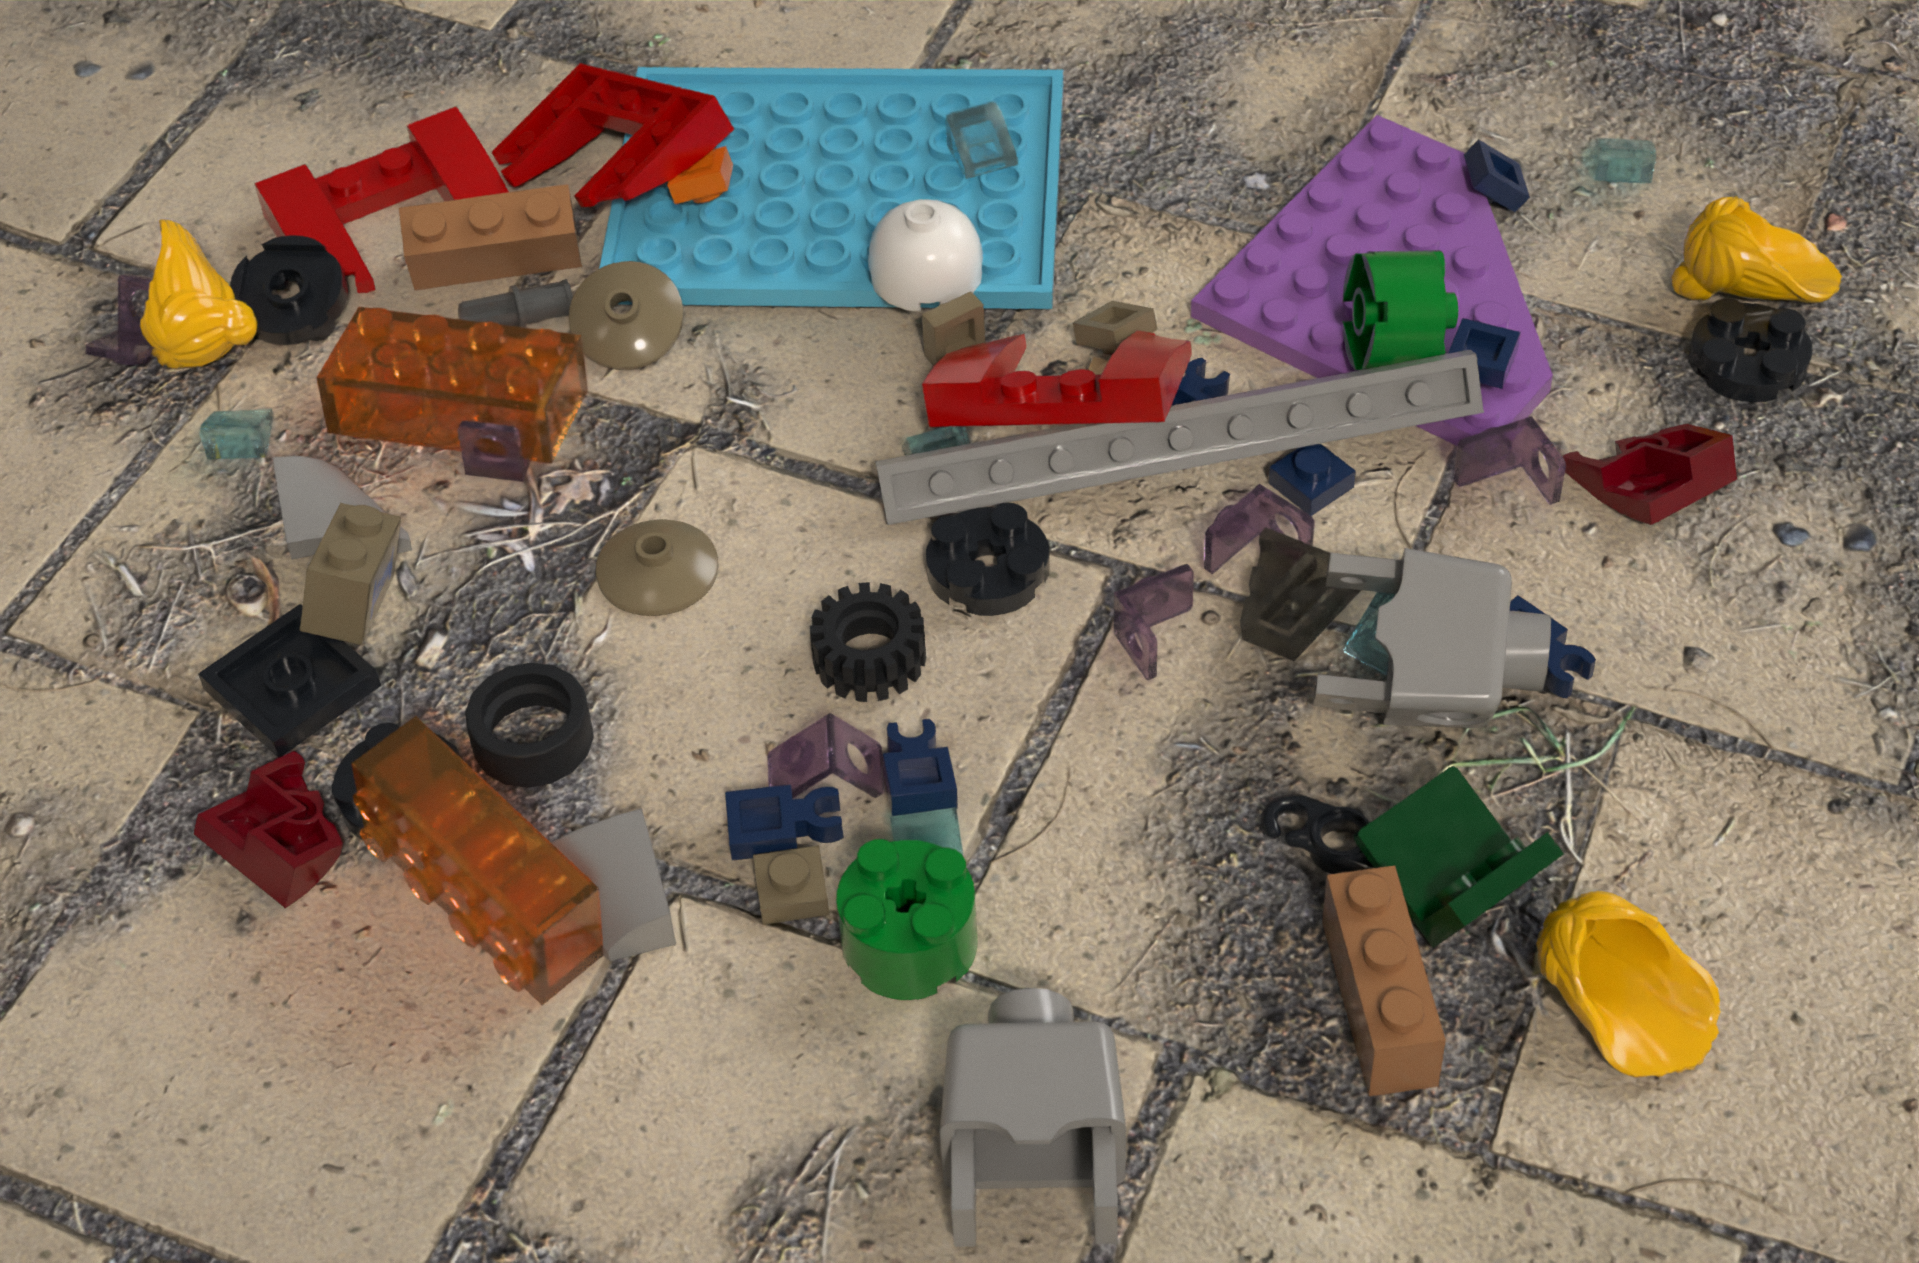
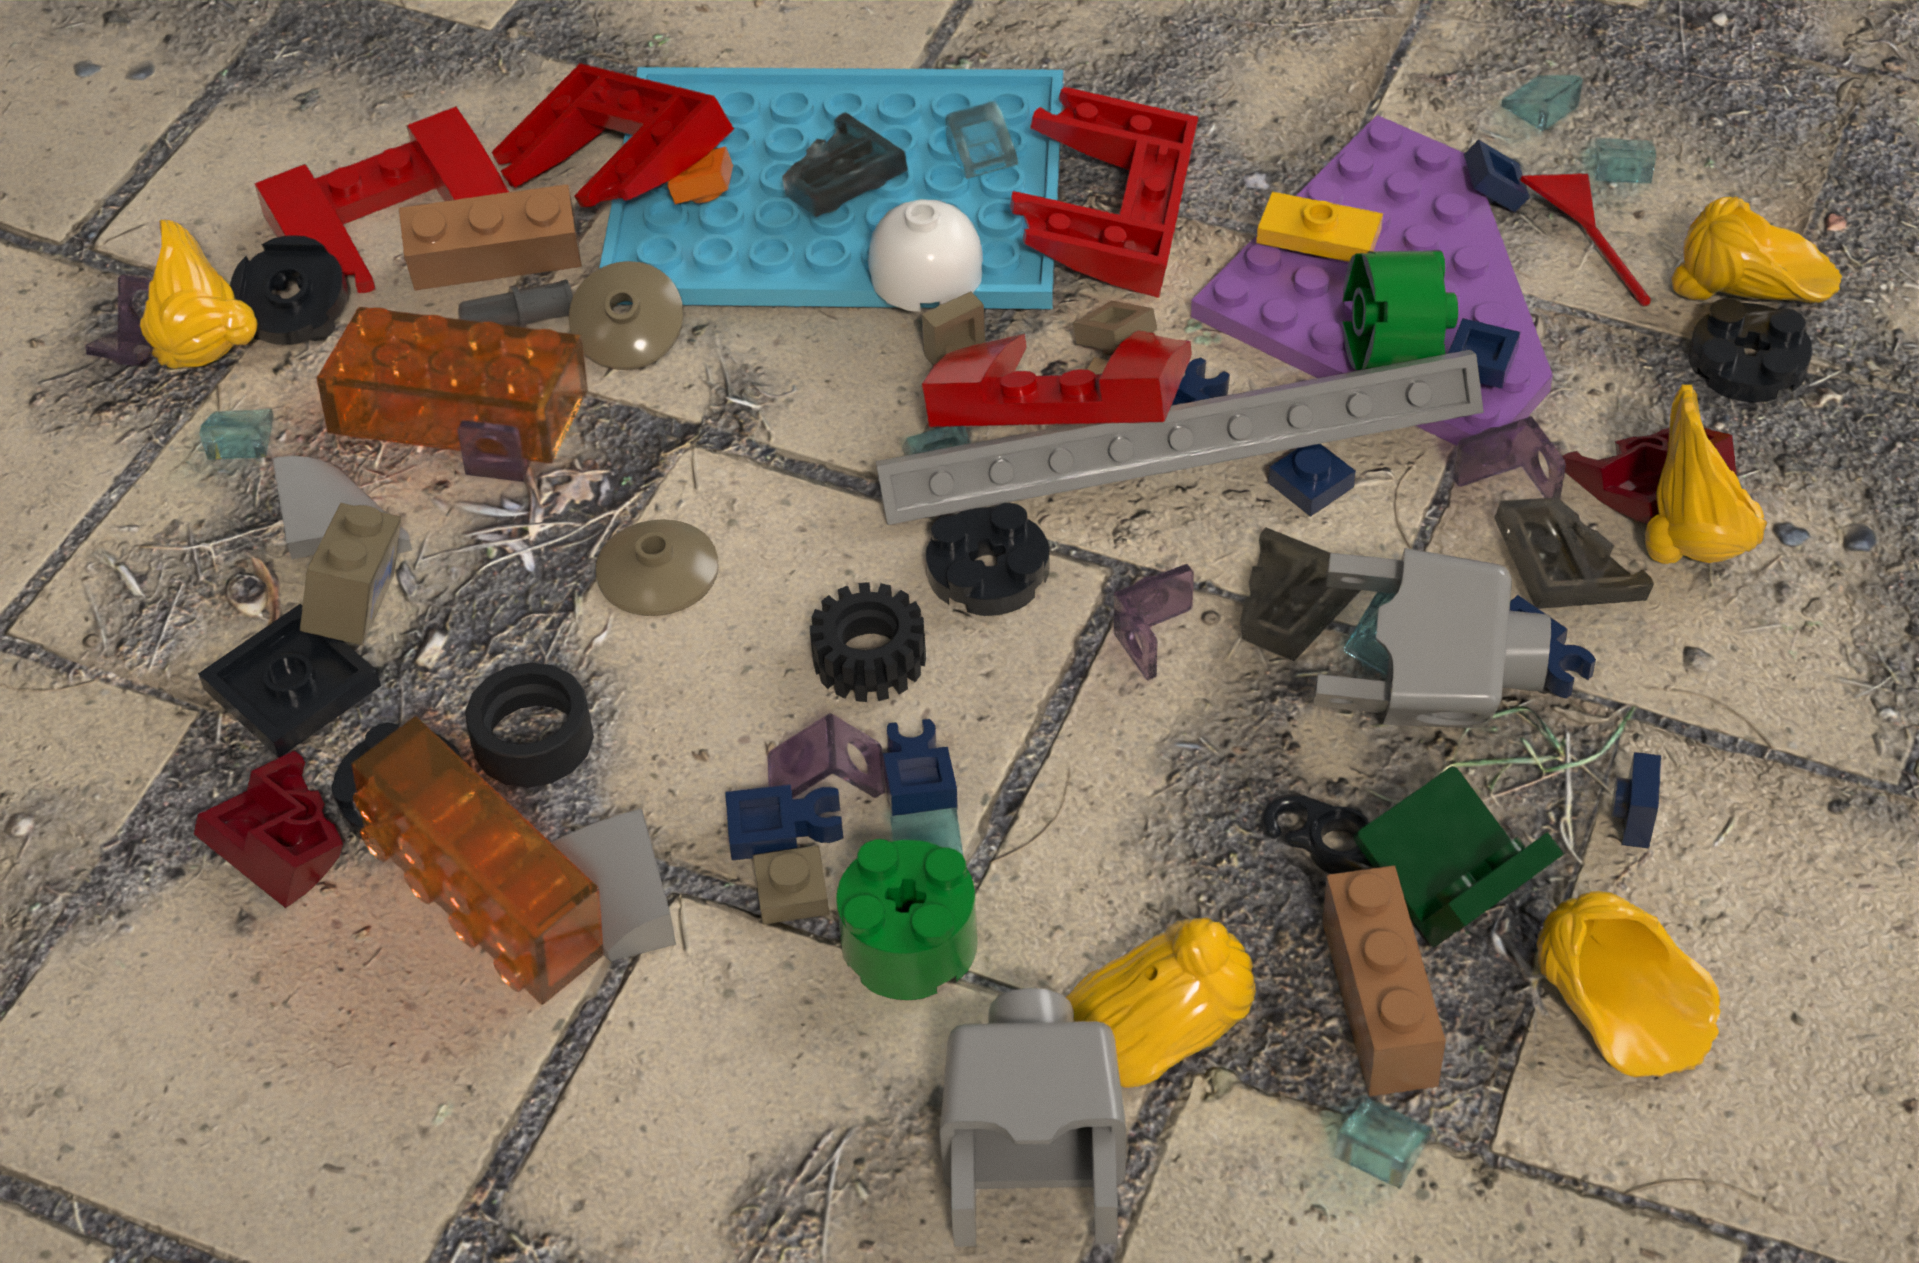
bracket [1204,484,1315,574] -> none
none -> clear smoke wing [782,112,908,217]
none -> red wedge [1010,87,1198,298]
none -> yellow hair [1066,918,1256,1088]
none -> yellow plate [1257,192,1383,262]
none -> clear light blue slope [1335,1098,1433,1189]
none -> clear smoke wing [1494,497,1654,609]
none -> clear light blue slope [1502,75,1583,131]
none -> red piece [1520,173,1651,306]
none -> dark blue plate [1611,752,1661,849]
none -> yellow hair [1645,384,1767,564]

